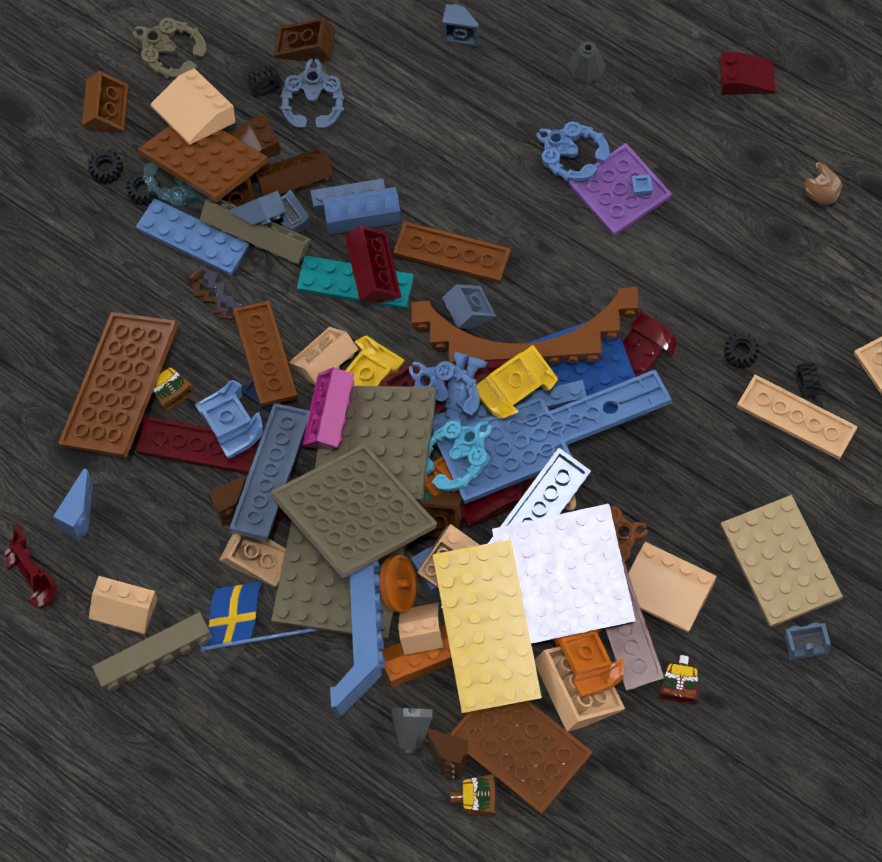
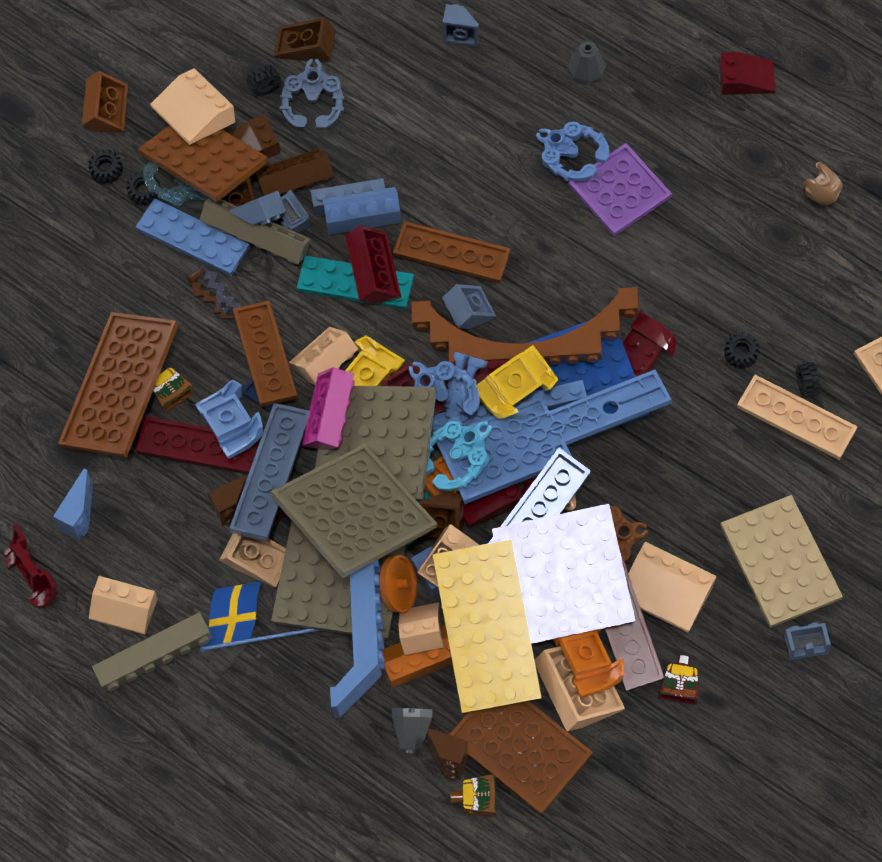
dark tan piece [132,18,206,79] -> none
medium blue plate [631,174,653,196] -> none

